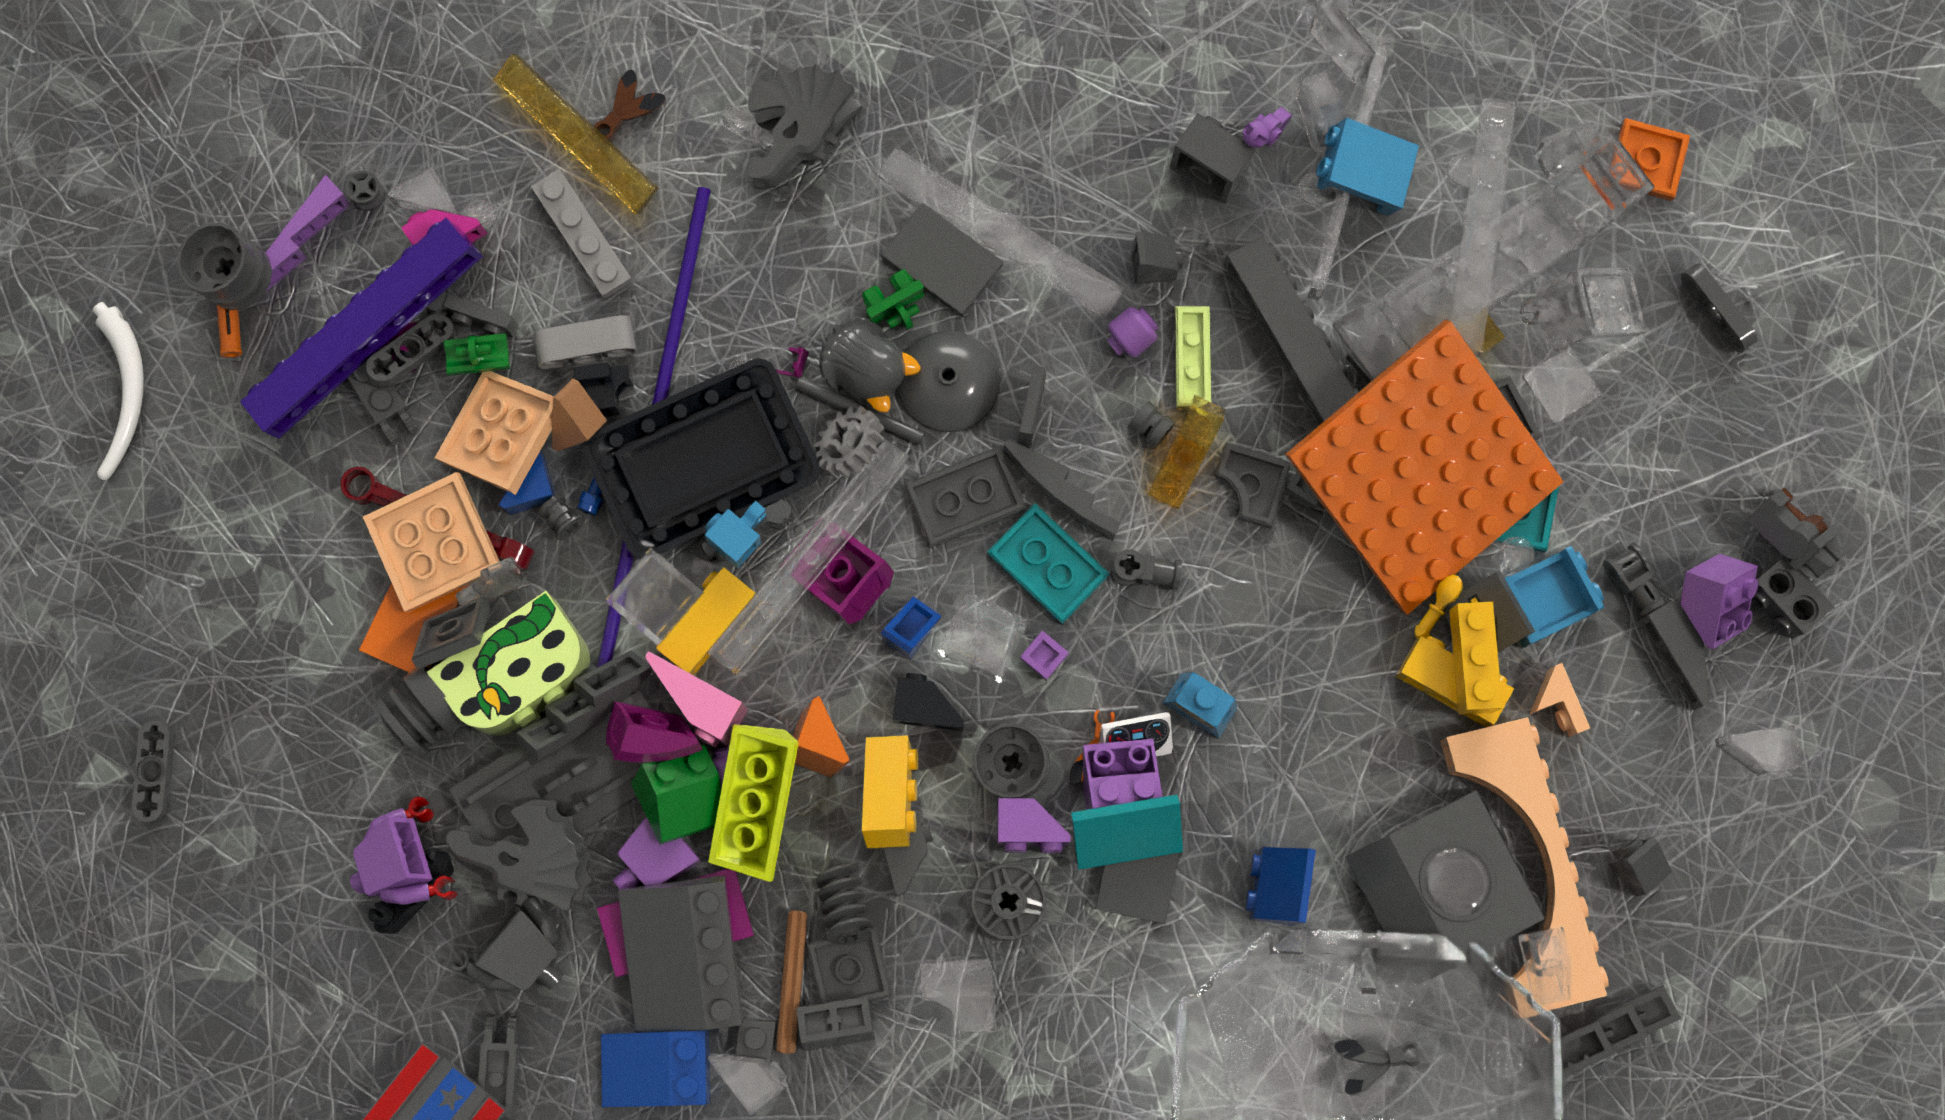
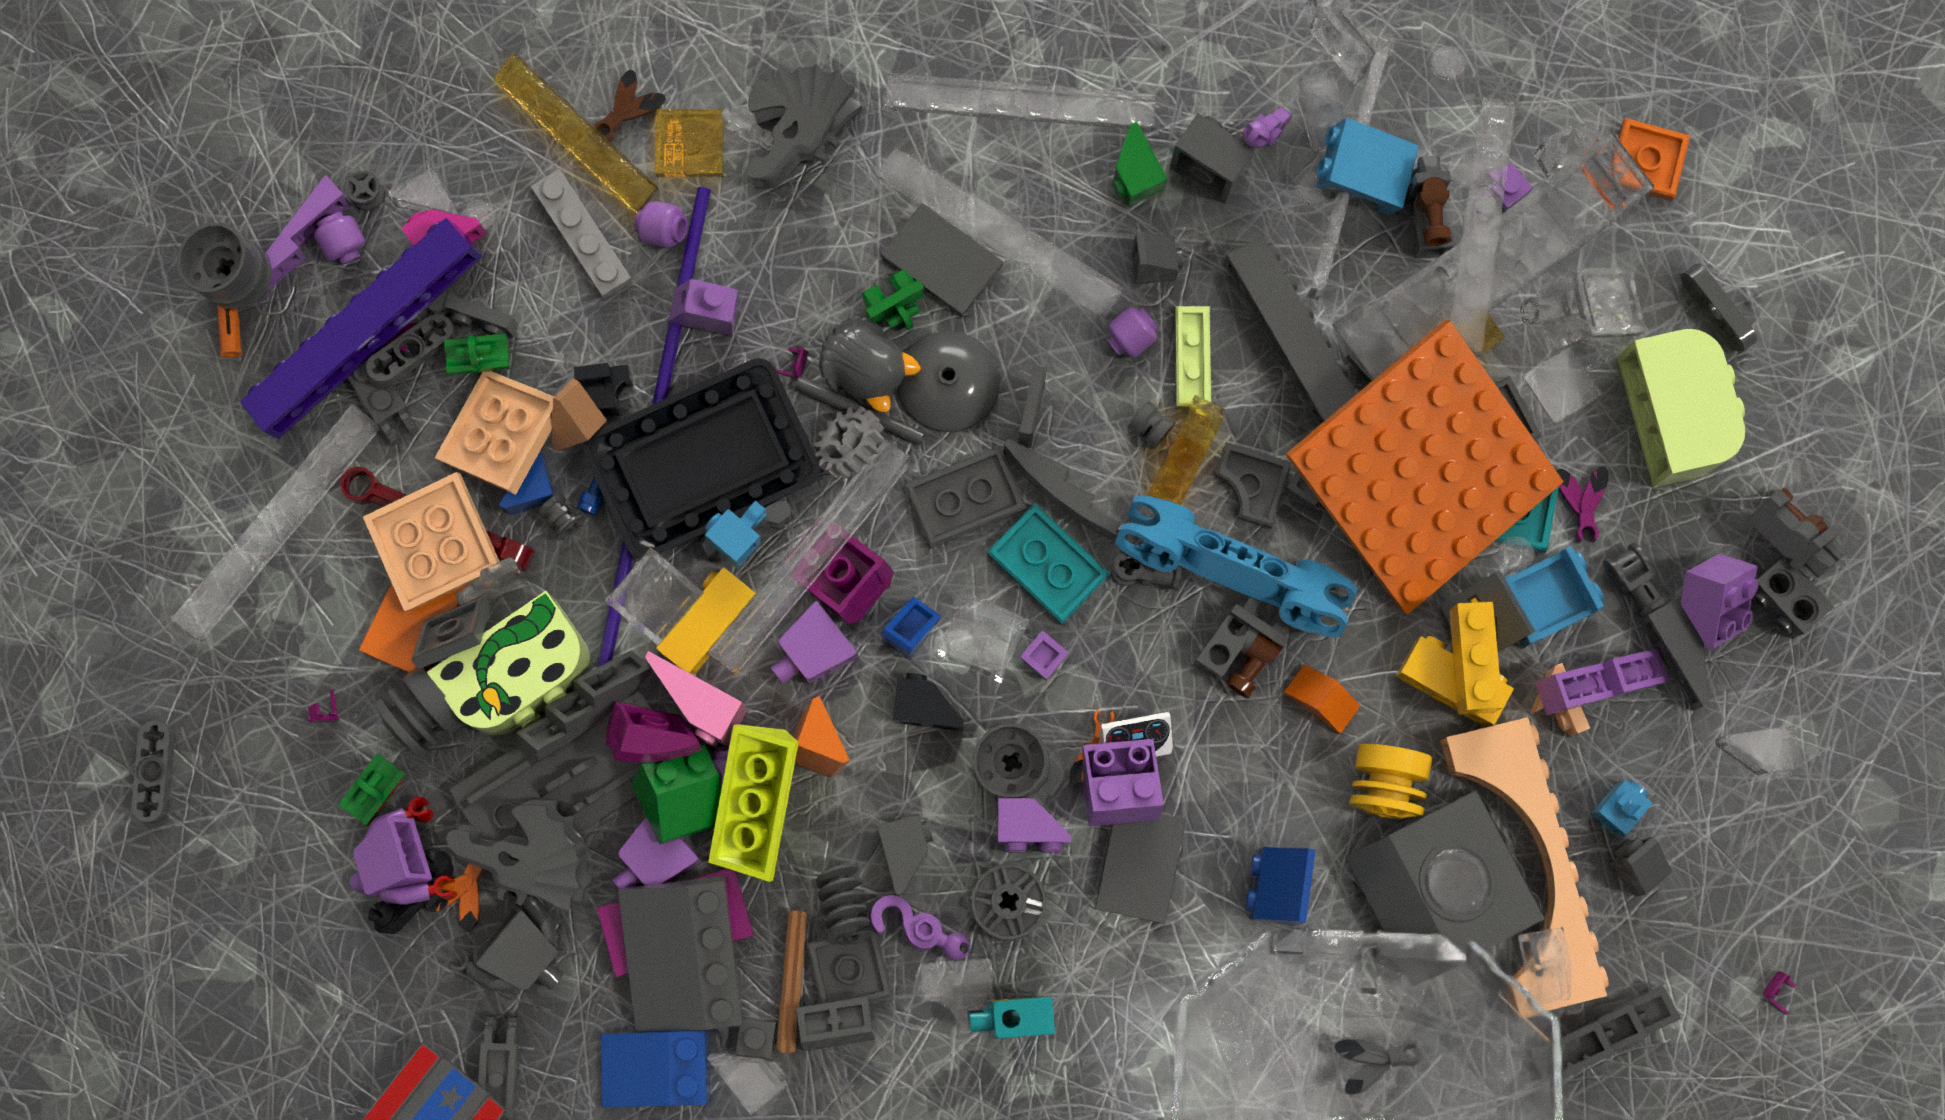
white animal [92,302,144,480] -> none
light grey beam [533,315,636,370] -> none
yellow brick [862,735,918,848] -> none
teal tile [1071,794,1183,870] -> none
dark azure torso [1163,672,1237,739] -> none
yellow piece [1414,575,1463,639] -> none
none -> clear plate [171,404,381,642]
none -> magenta piece [307,690,339,723]
none -> medium lavender head [314,212,366,265]
none -> green hips [338,753,407,827]
none -> orange piece [425,863,485,932]
none -> medium lavender head [635,200,688,248]
none -> clear yellow tile [655,109,724,177]
none -> medium lavender torso [668,279,739,336]
none -> medium lavender torso [770,601,859,684]
none -> medium lavender piece [869,895,970,961]
none -> clear plate [885,73,1156,131]
none -> teal torso [968,996,1055,1039]
none -> green slope [1112,121,1168,207]
none -> dark azure piece [1115,495,1358,637]
none -> dark grey hips [1193,596,1291,699]
none -> orange slope [1283,664,1361,735]
none -> yellow wheel [1348,744,1432,820]
none -> hips [1405,156,1454,259]
none -> clear piece [1431,46,1465,80]
none -> medium lavender plate [1483,163,1533,212]
none -> medium lavender slope [1535,648,1670,716]
none -> magenta piece [1557,466,1609,543]
none -> dark azure brick [1590,780,1653,838]
none -> yellowish green brick [1617,329,1745,488]
none -> magenta piece [1763,971,1796,1015]

